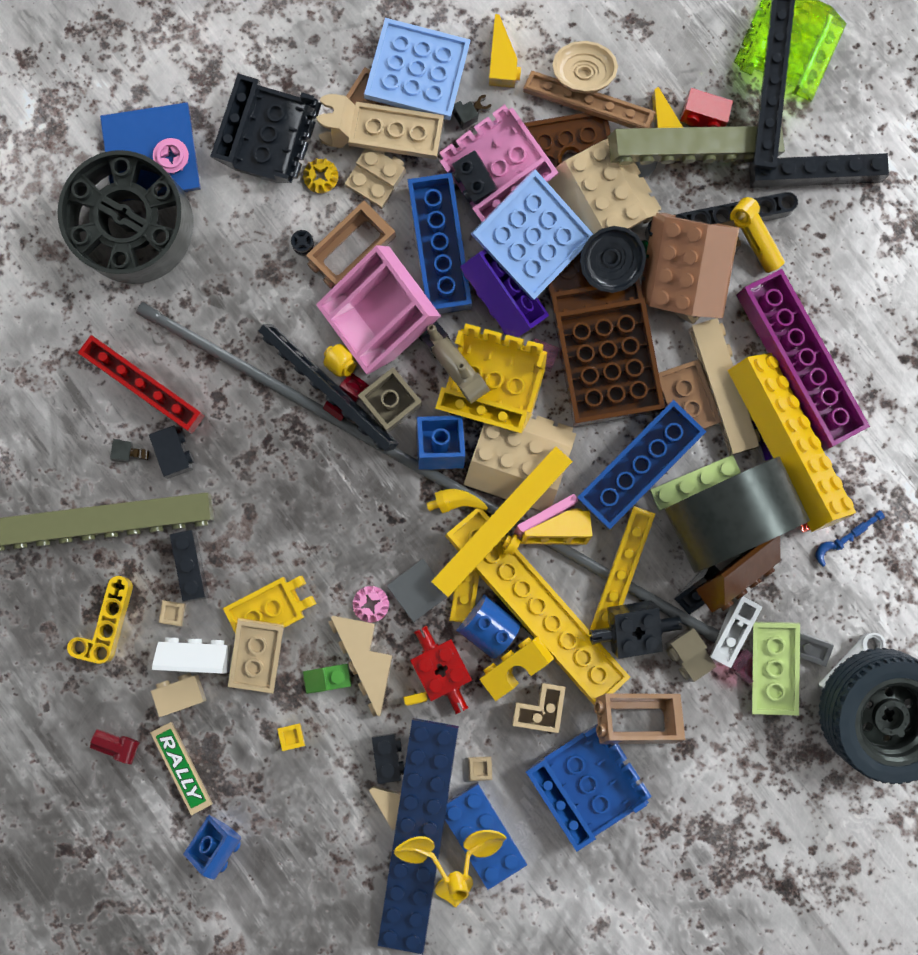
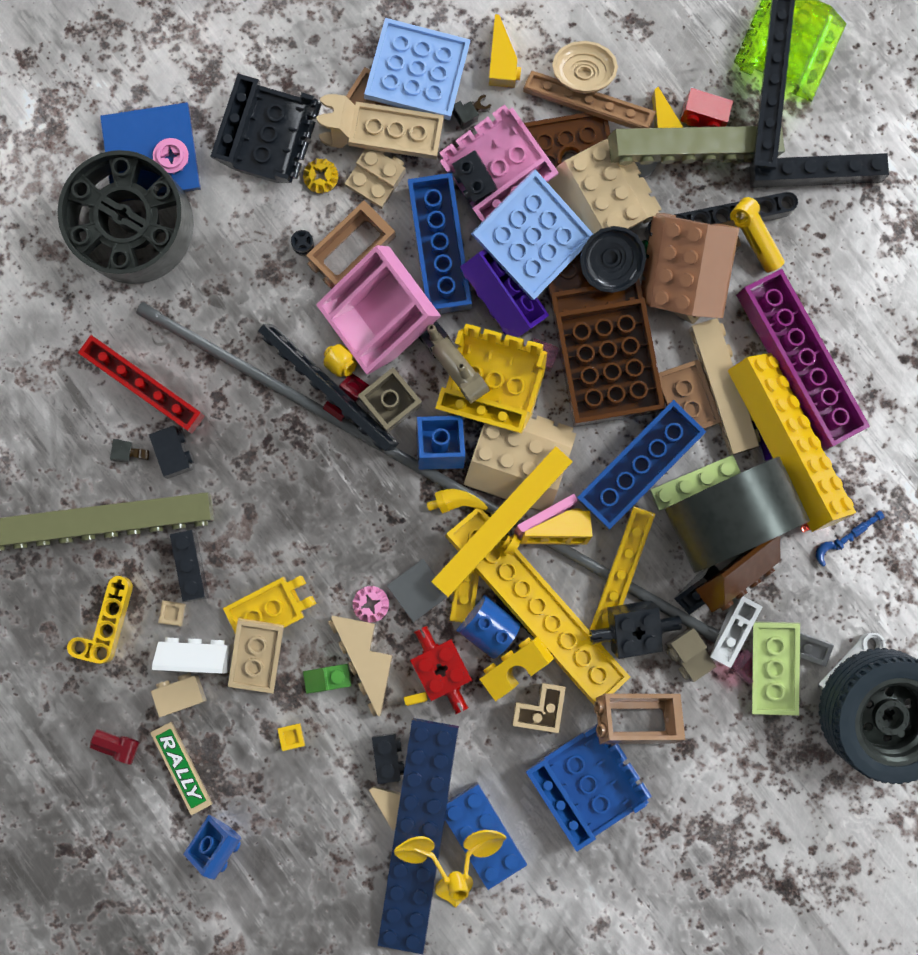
tan tile [468,756,492,781] -> none

